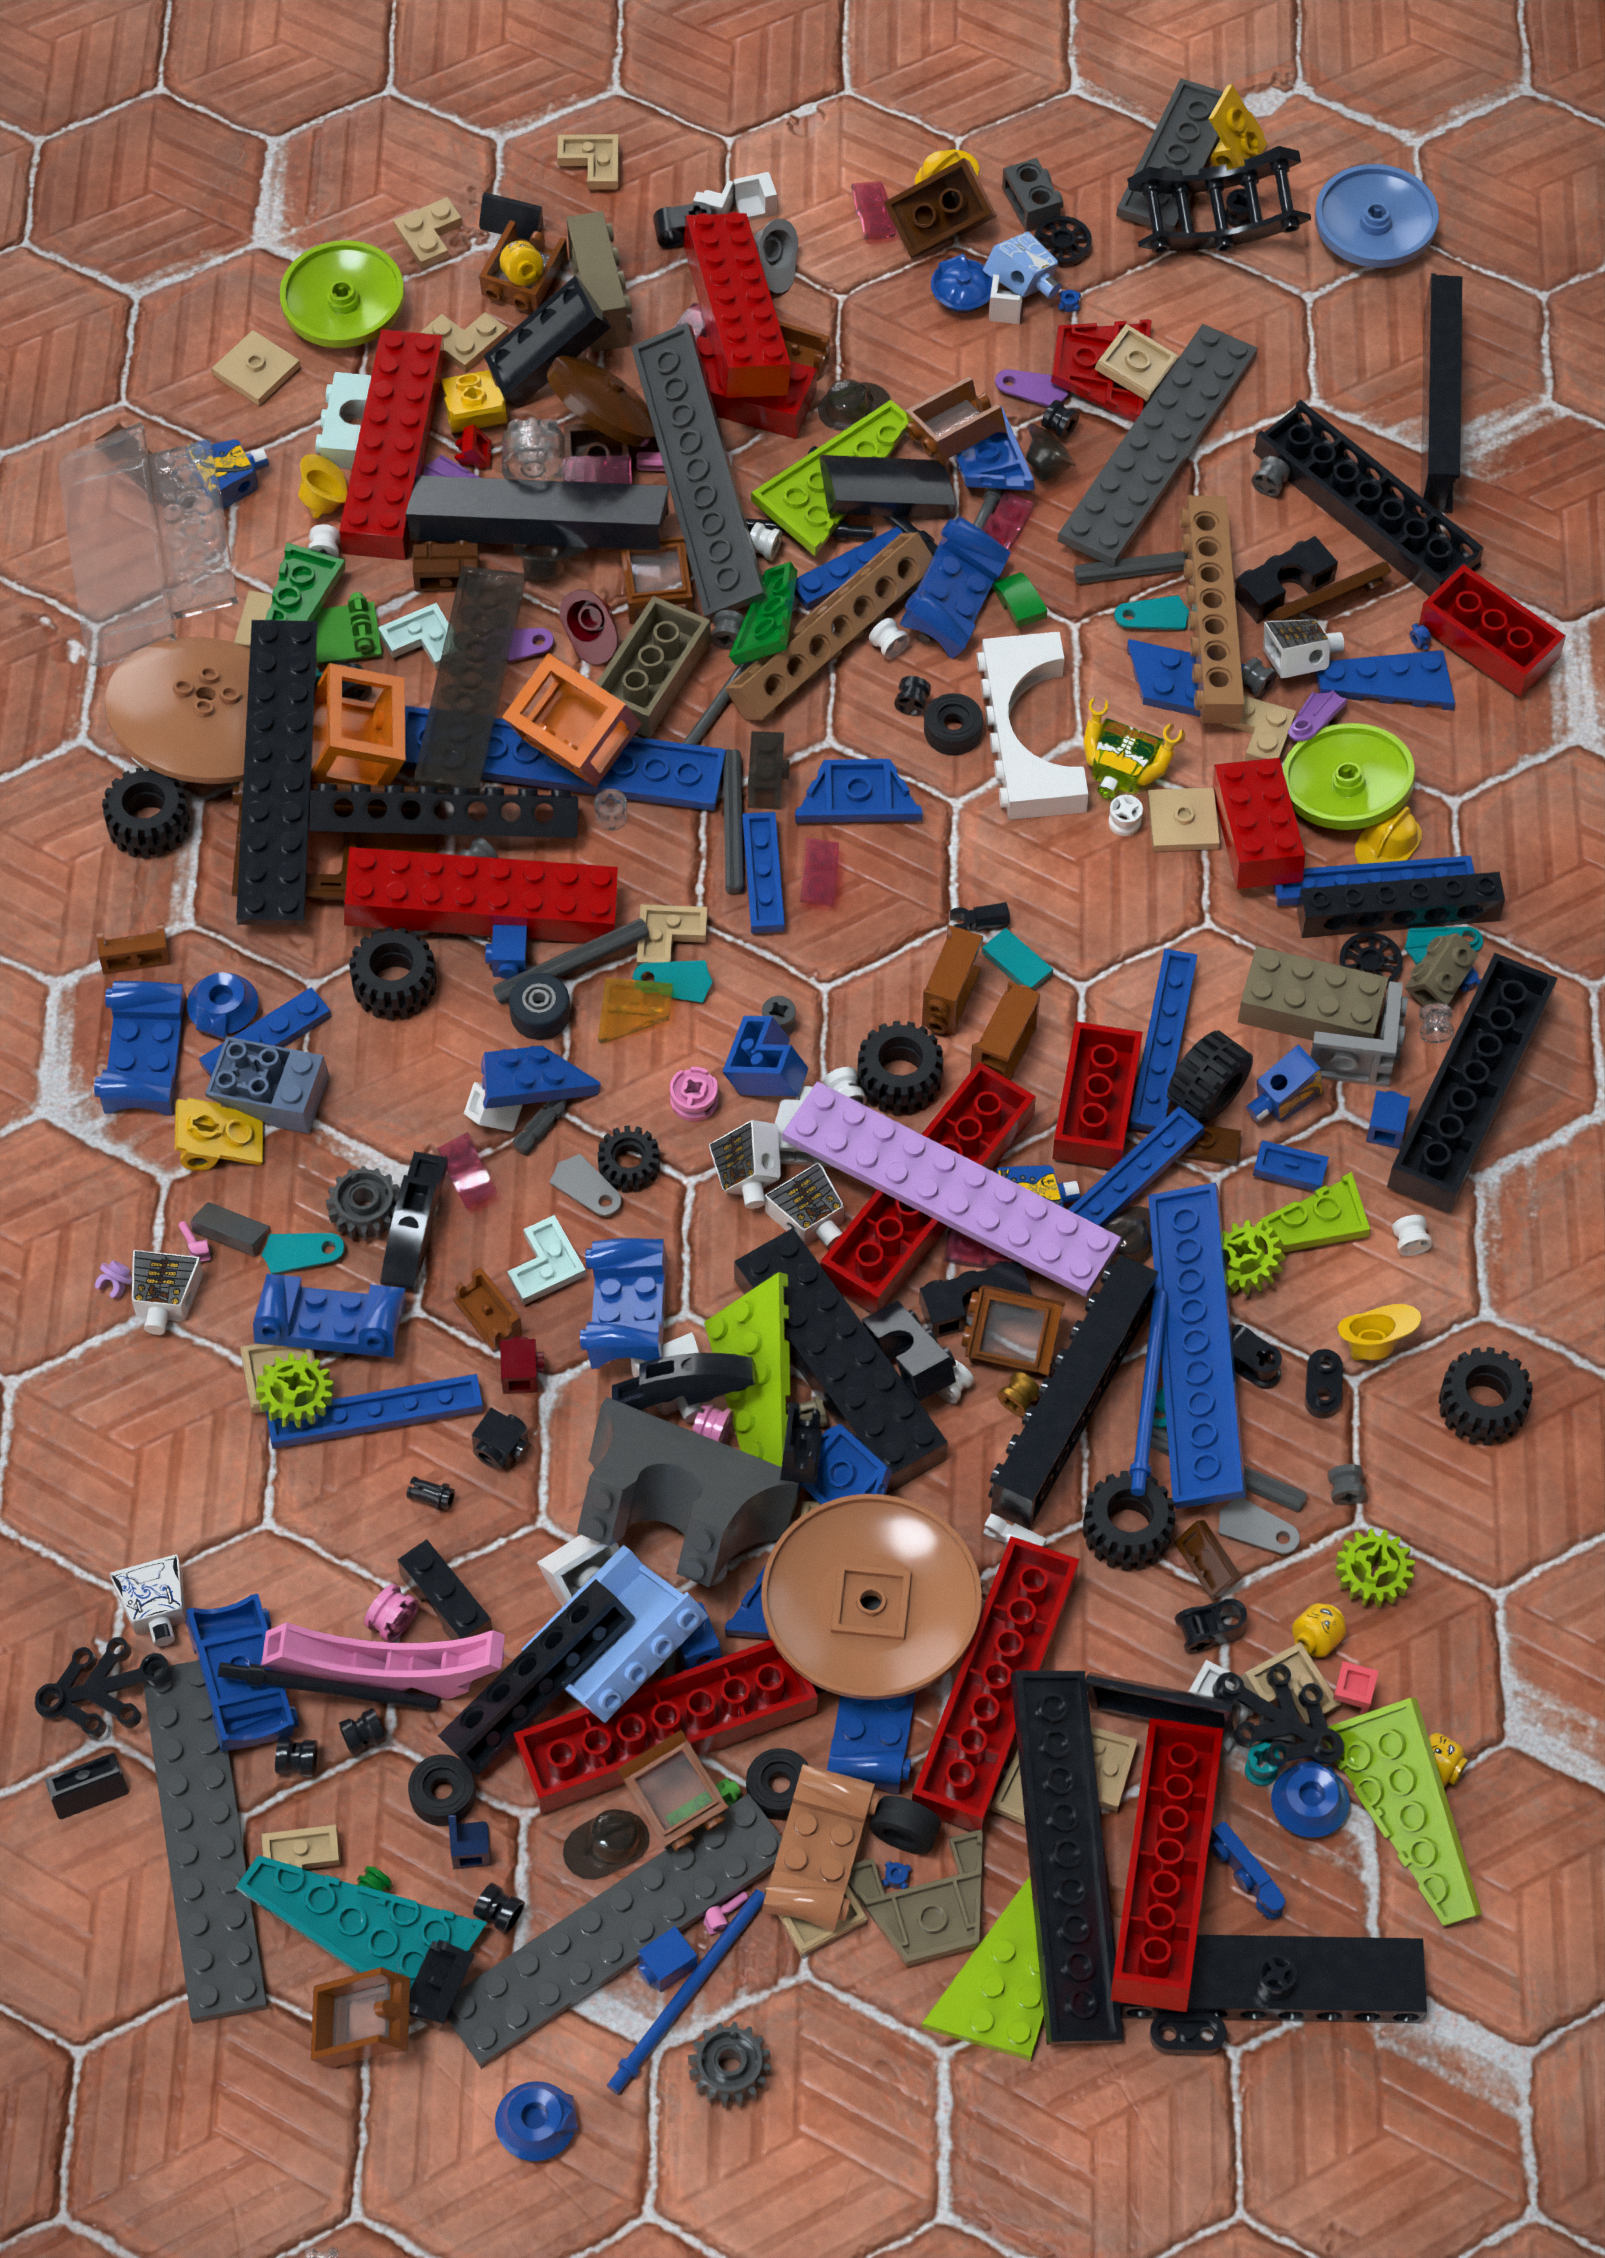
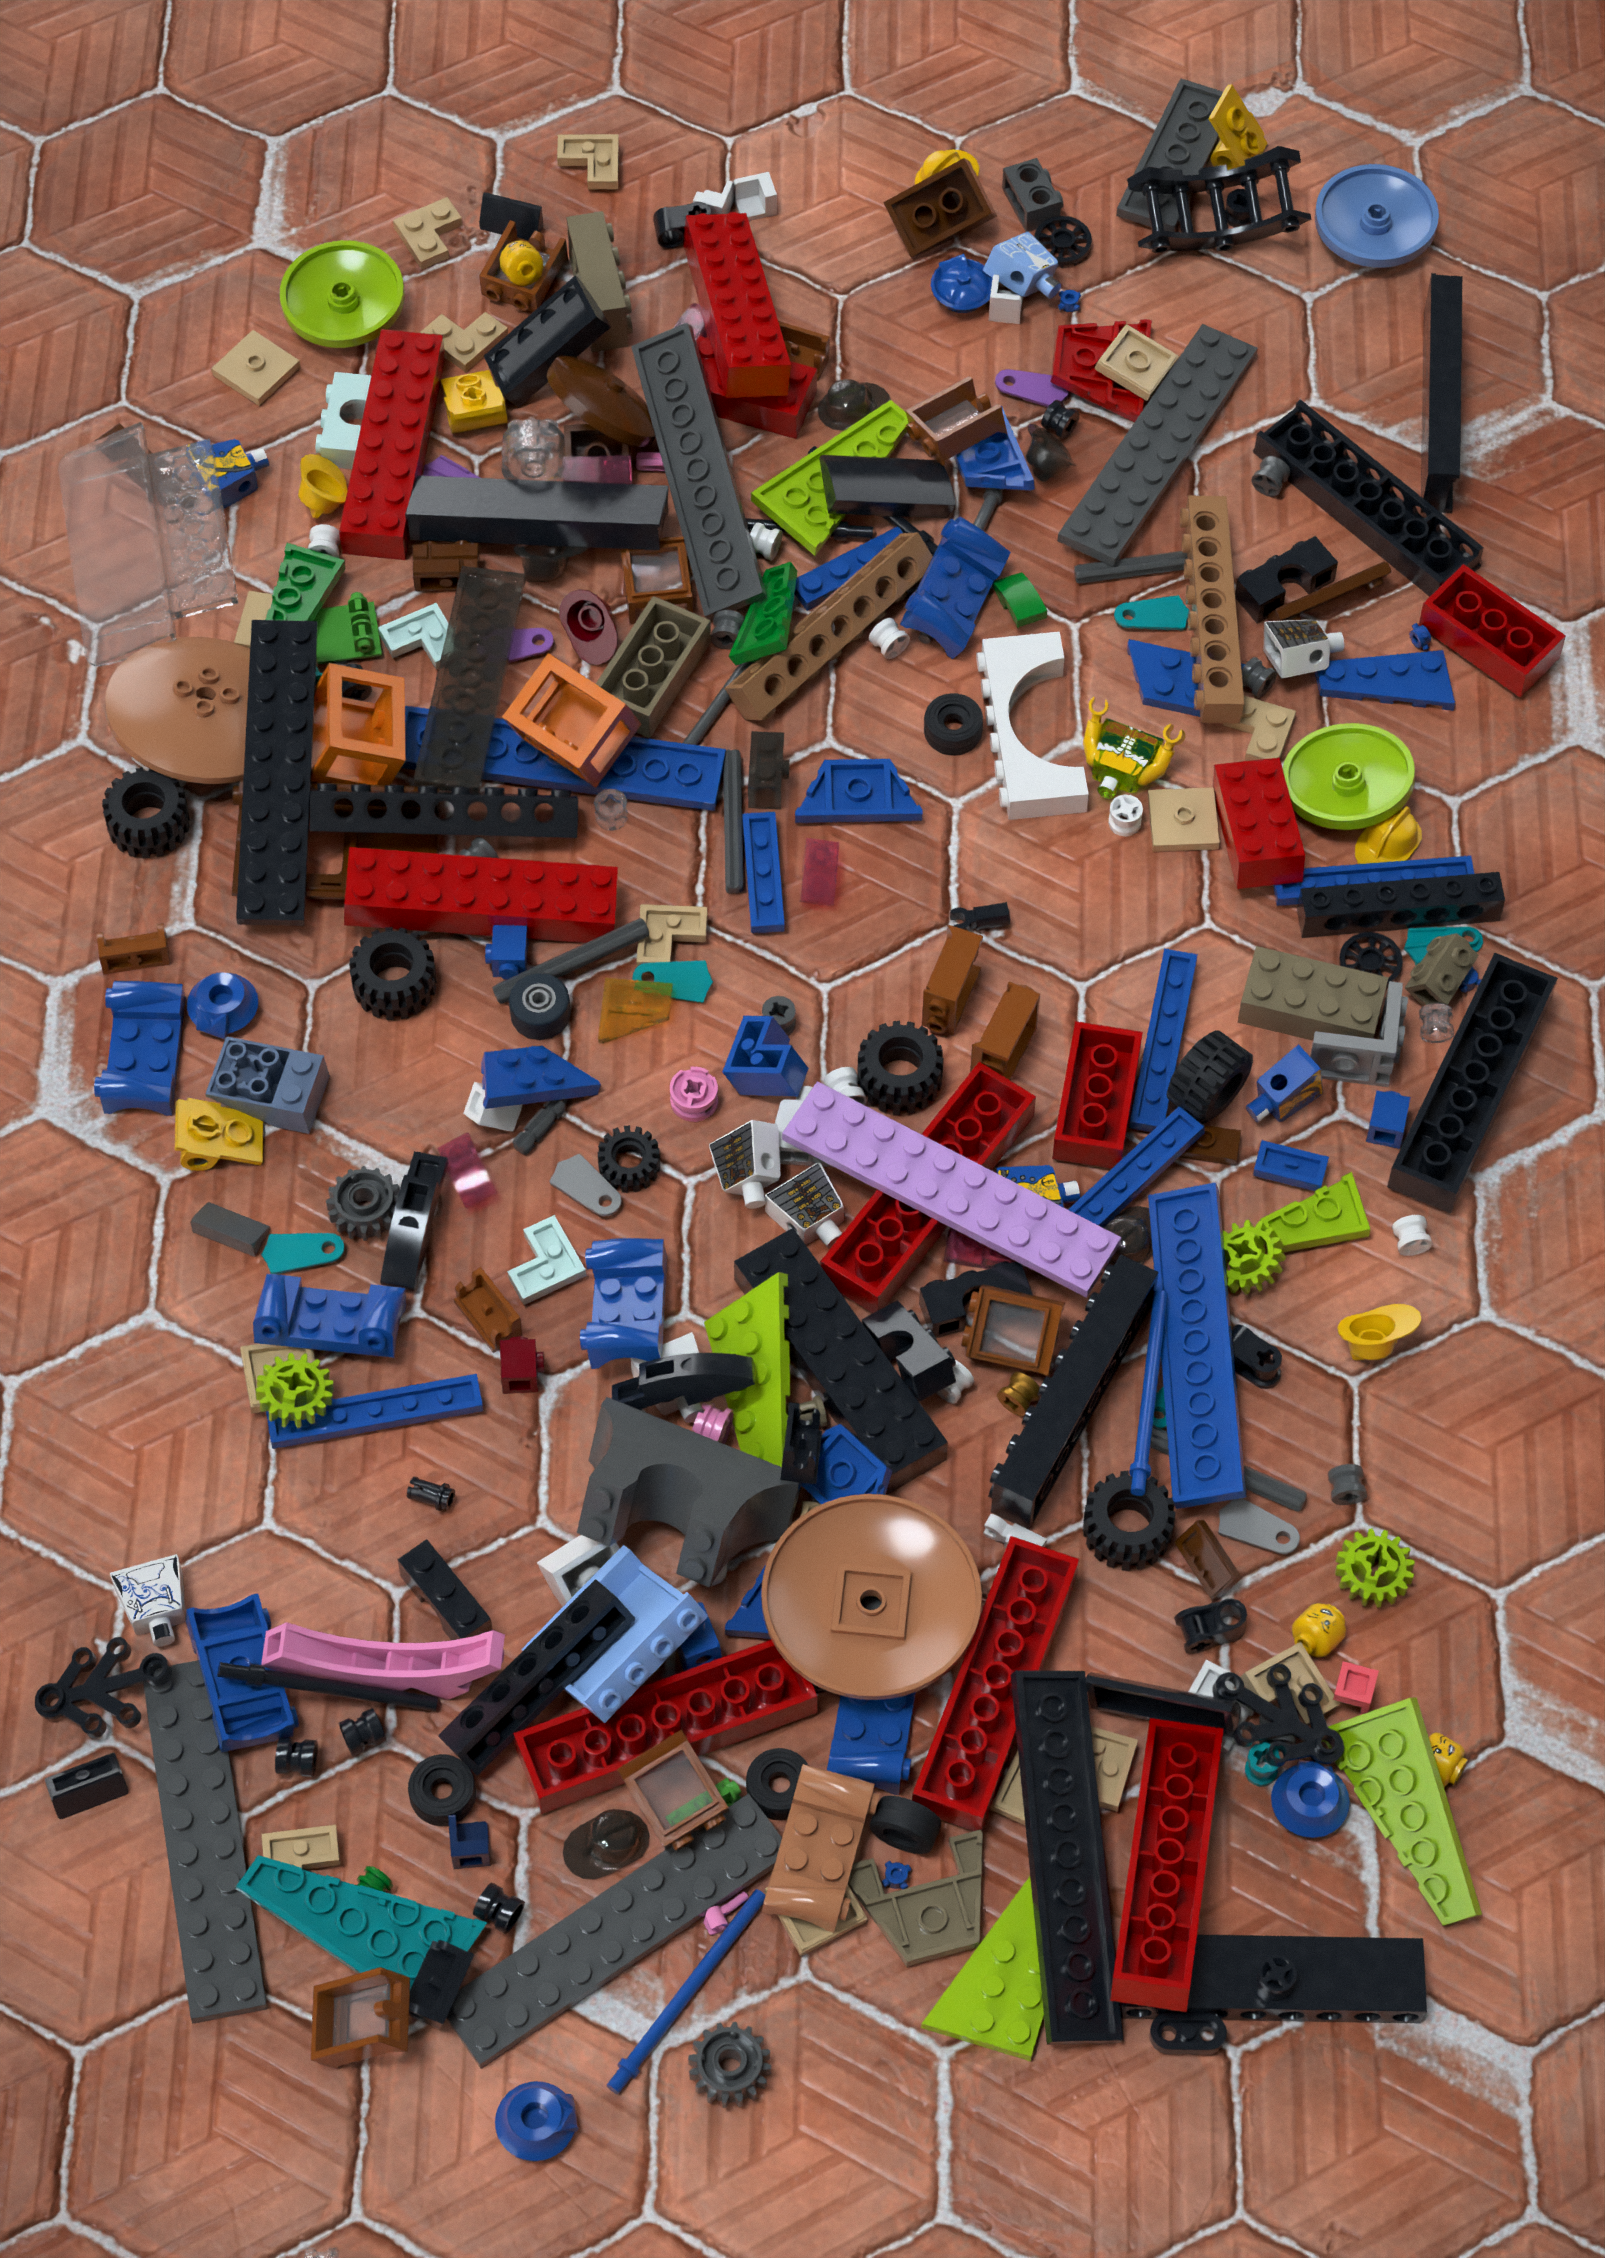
lavender plate [95,1260,132,1298] -> none
torso [132,1250,203,1335] -> none
bright pink hand [178,1221,211,1262] -> none
blue plate [199,987,332,1077] -> none
bright pink wheel [364,1584,419,1643] -> none
red tile [454,424,492,470] -> none
black brick [471,1407,530,1470] -> none
blue brick [636,1926,697,1993] -> none
light grey piece [754,219,798,293] -> none
clear pink slope [851,181,897,240] -> none
black wheel [894,676,931,716] -> none
teal tile [982,928,1053,991] -> none
clear pink slope [983,491,1034,551] -> none
blue hinge [1209,1822,1286,1921] -> none
medium lavender piece [1288,690,1348,741] -> none
black plate [1305,1349,1343,1419] -> none
black tyre [1438,1347,1533,1445] -> none

